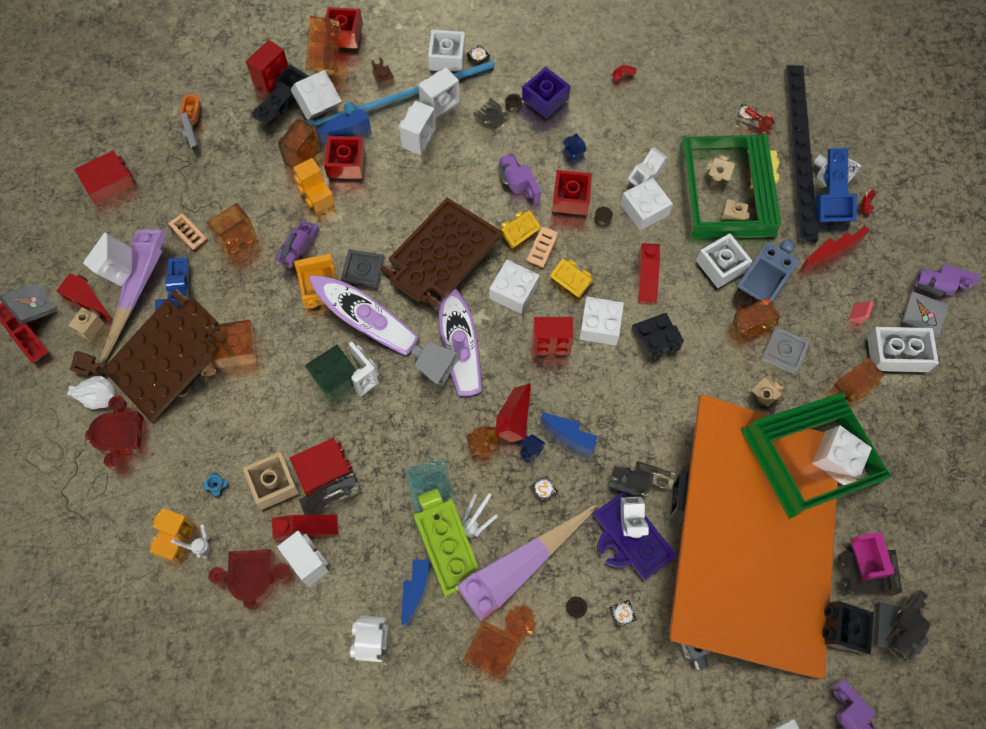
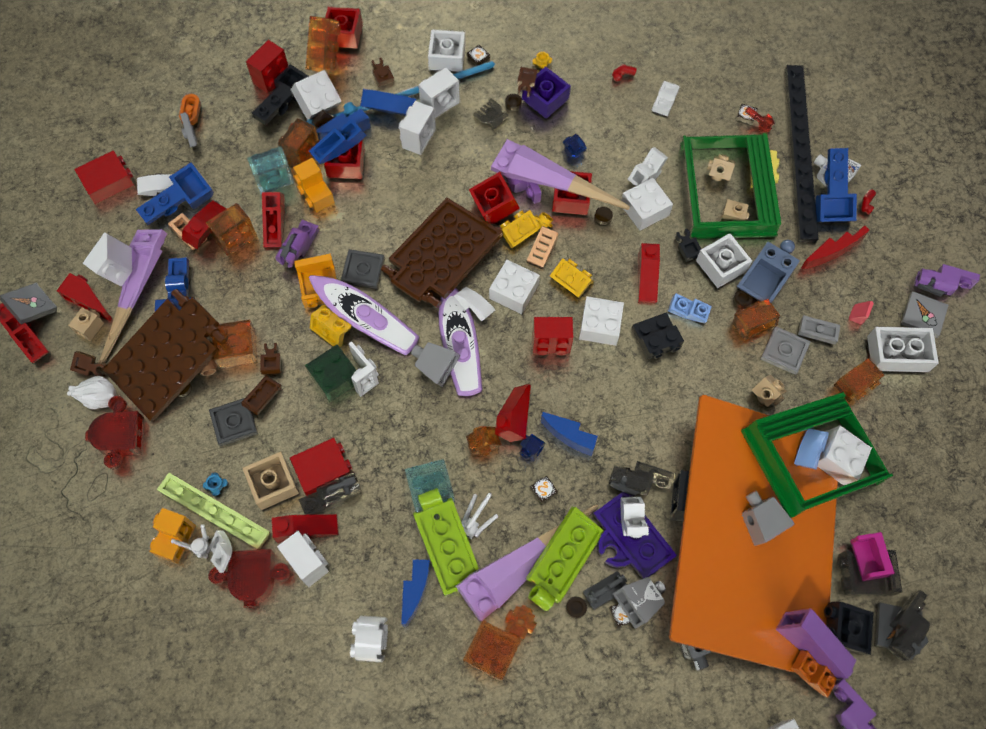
none -> blue plate [136,162,214,225]
none -> white slope [137,174,173,196]
none -> yellowish green plate [157,473,271,551]
none -> red slope [182,200,228,249]
none -> dark grey tile [209,398,258,447]
none -> white slope [209,530,232,573]
none -> reddish brown plate [241,375,282,416]
none -> clear light blue brick [247,146,294,195]
none -> reddish brown plate [260,343,281,375]
none -> red slope [262,192,285,247]
none -> blue slope [309,118,367,164]
none -> yellow bracket [310,305,352,350]
none -> dark brown tile [312,109,335,128]
none -> blue slope [360,89,416,116]
none -> white slope [454,287,495,322]
none -> red brick [468,172,520,225]
none -> lavender plate [491,139,630,210]
none -> reddish brown plate [517,67,538,97]
none -> lime hinge [525,507,604,611]
none -> yellow plate [532,52,552,69]
none -> yellow plate [535,212,553,228]
none -> dark grey hinge [583,571,627,610]
none -> light grey torso [613,577,666,629]
none -> white slope [652,81,680,116]
none -> light blue slope [668,293,712,323]
none -> black plate [675,229,701,262]
none -> light grey torso [742,491,795,546]
none -> medium lavender slope [776,609,856,679]
none -> orange slope [792,650,837,697]
none -> light blue slope [794,429,829,470]
none -> light grey plate [798,315,841,345]

